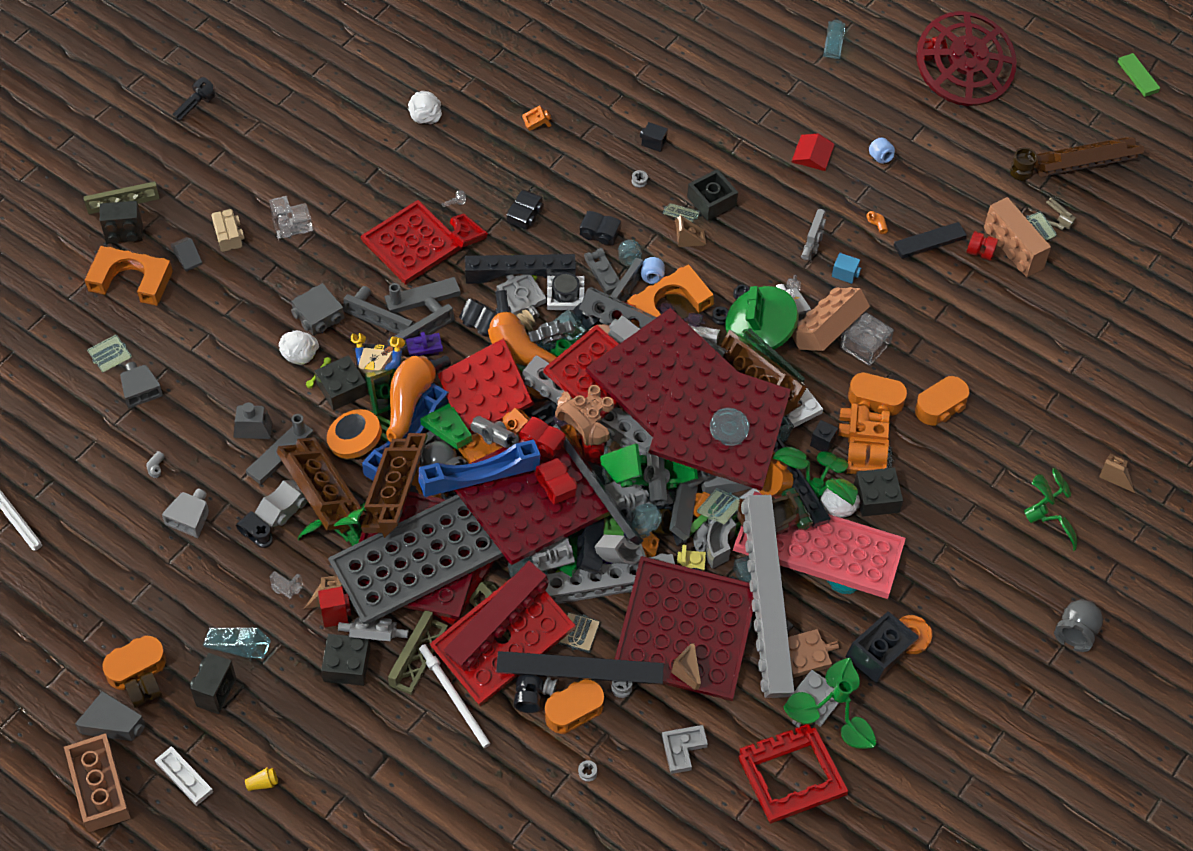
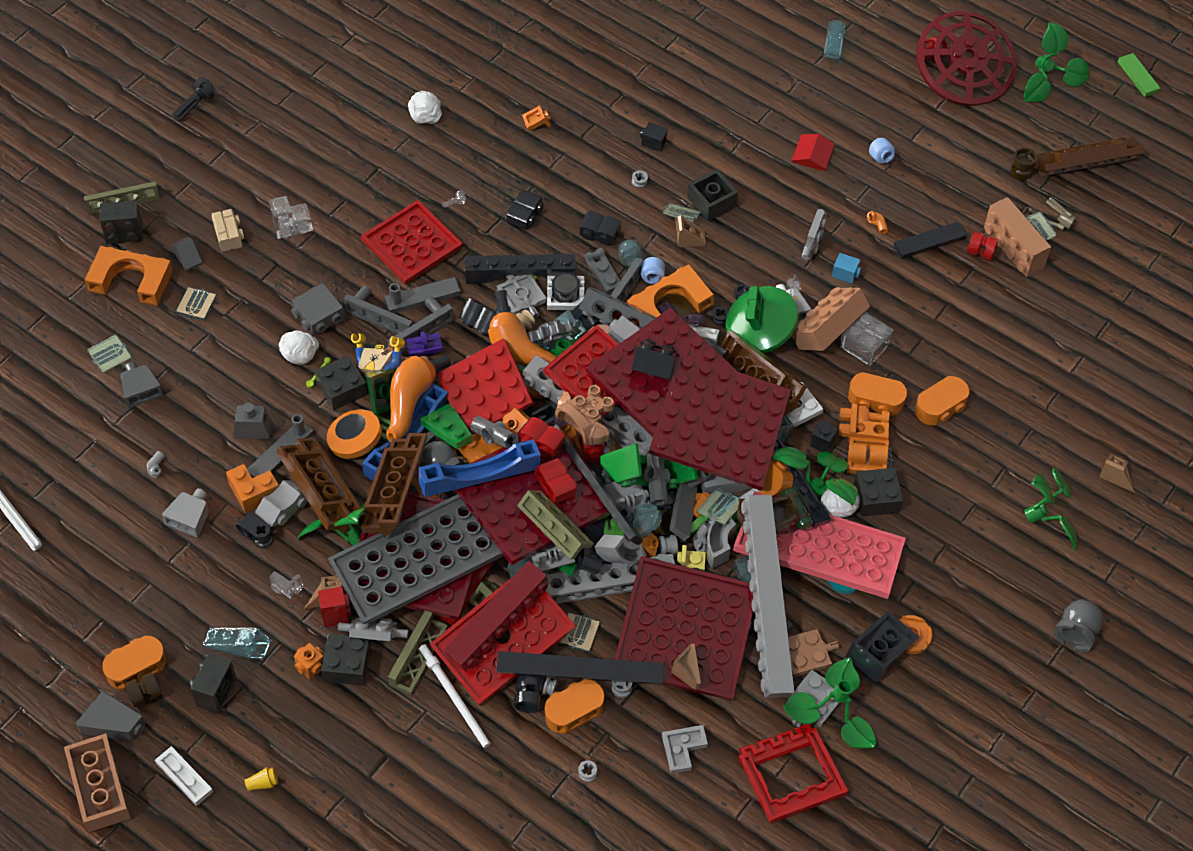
red tile [449,213,488,248] -> none
clear light blue tile [710,408,749,446] -> none
clear green windscreen [742,328,805,382] -> none
none -> piece [176,287,217,321]
none -> orange brick [226,464,279,513]
none -> orange brick [294,643,324,680]
none -> olive fence [517,490,594,559]
none -> black slope [631,339,678,379]
none -> light grey wheel [658,534,678,554]
none -> green plant [1023,22,1089,102]

